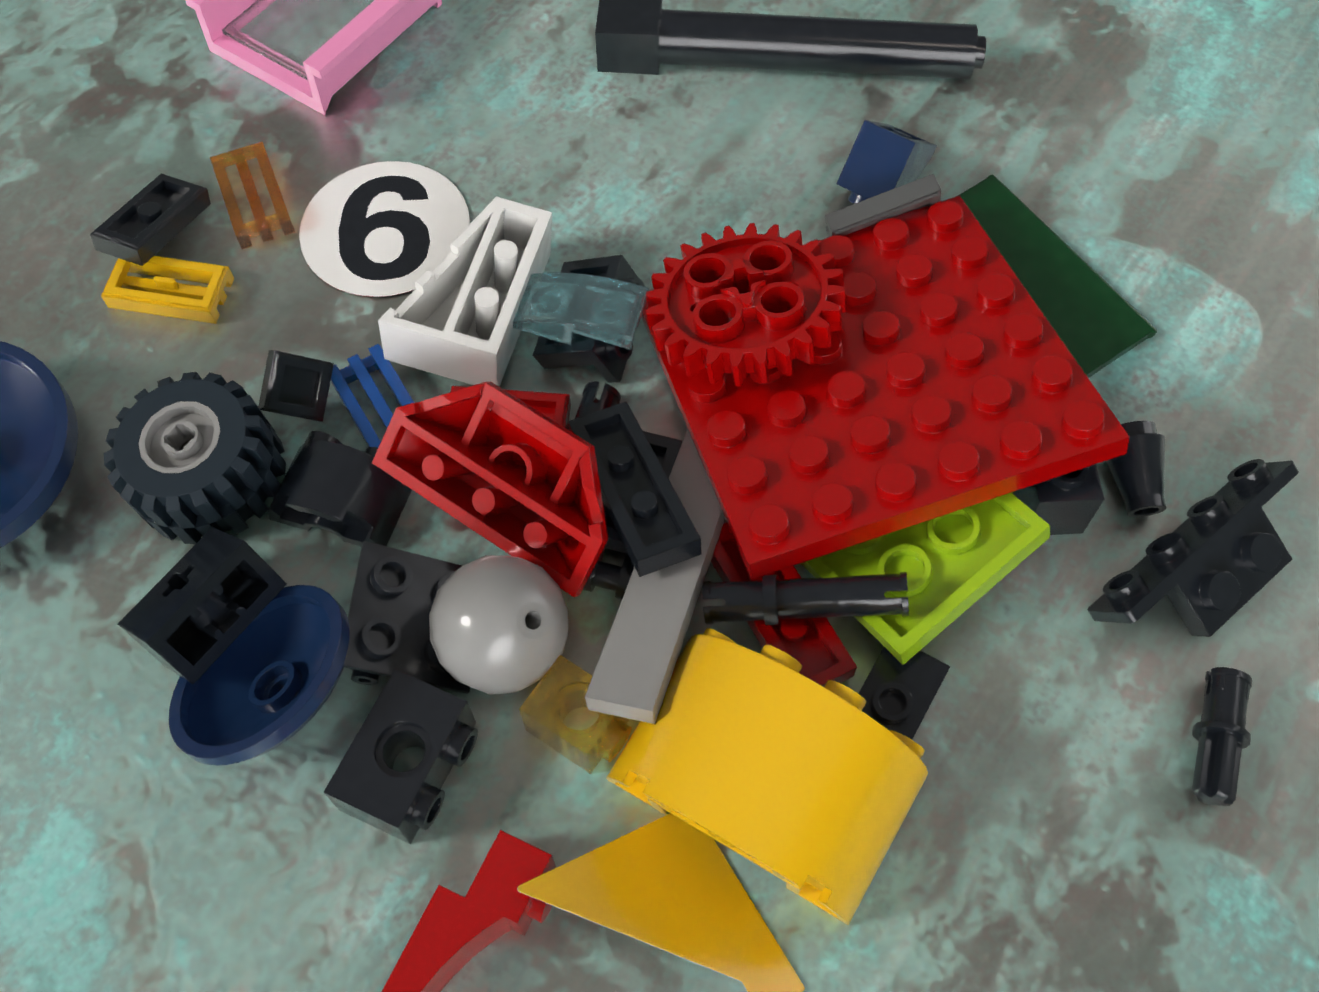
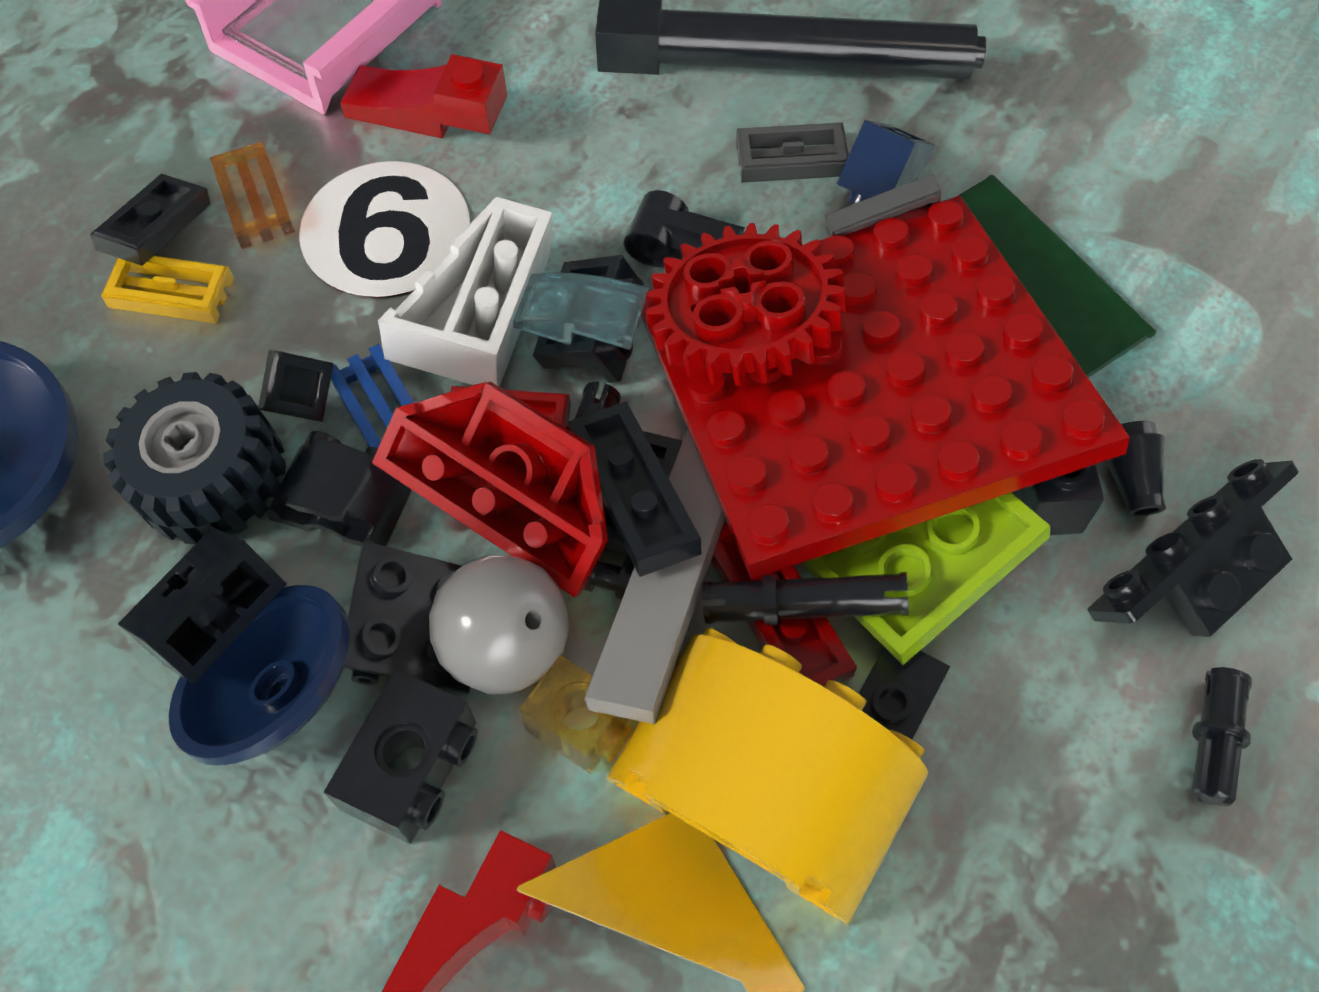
none -> red slope [340,54,507,139]
none -> black piece [623,190,745,267]
none -> dark grey tile [736,122,849,183]

